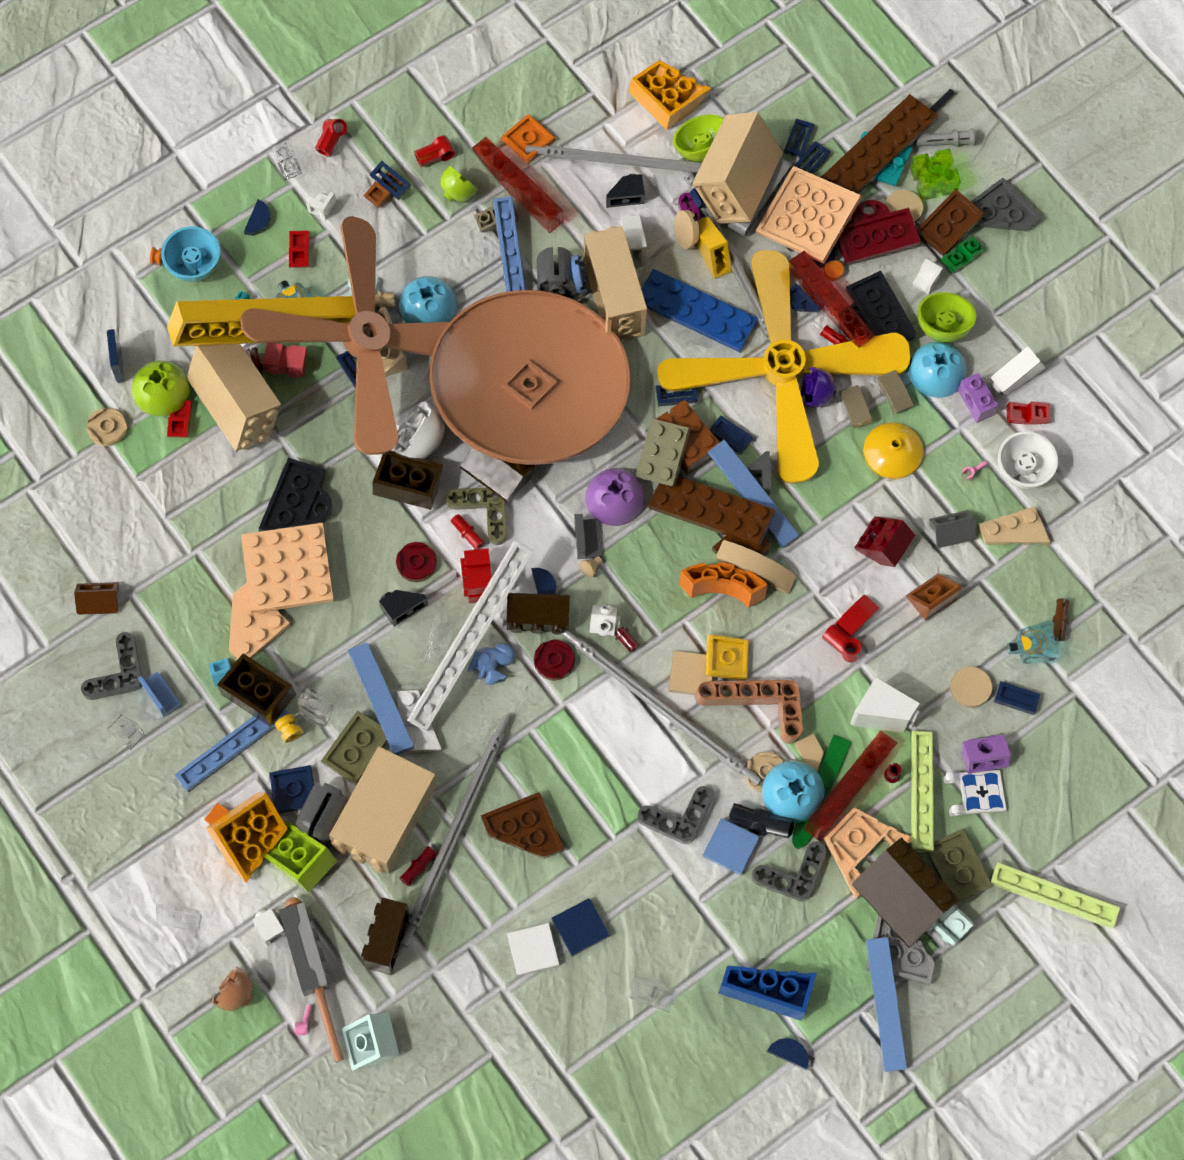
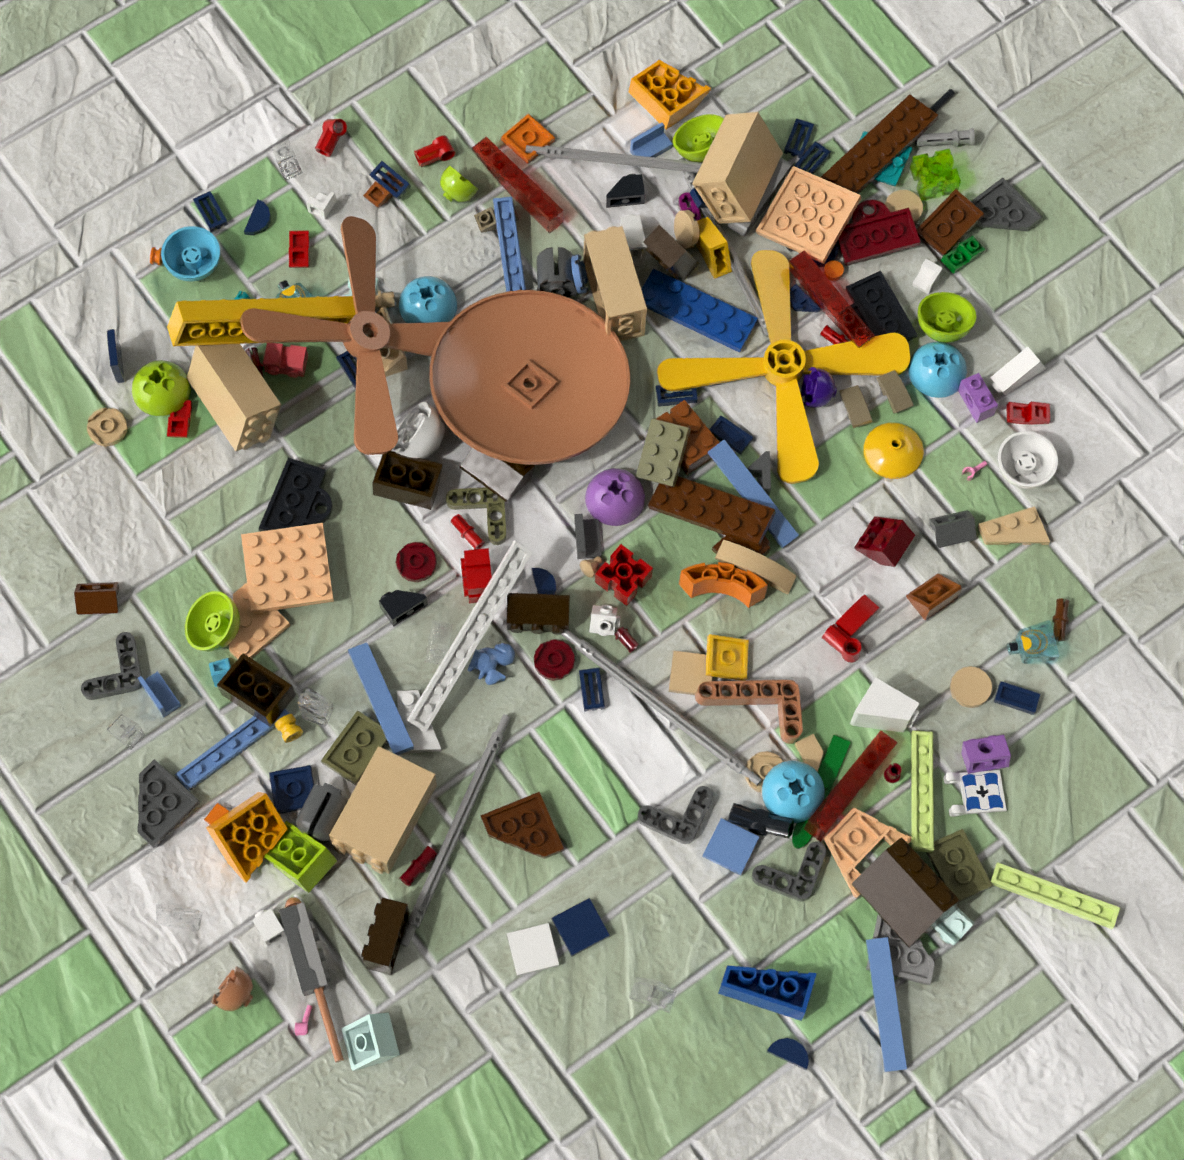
none -> dark grey plate [138,759,200,848]
none -> lime piece [185,591,240,652]
none -> dark blue tile [193,191,228,232]
none -> dark blue tile [579,668,605,712]
none -> red brick [595,544,653,606]
none -> medium blue panel [630,123,673,158]
none -> dark brown brick [643,225,700,280]

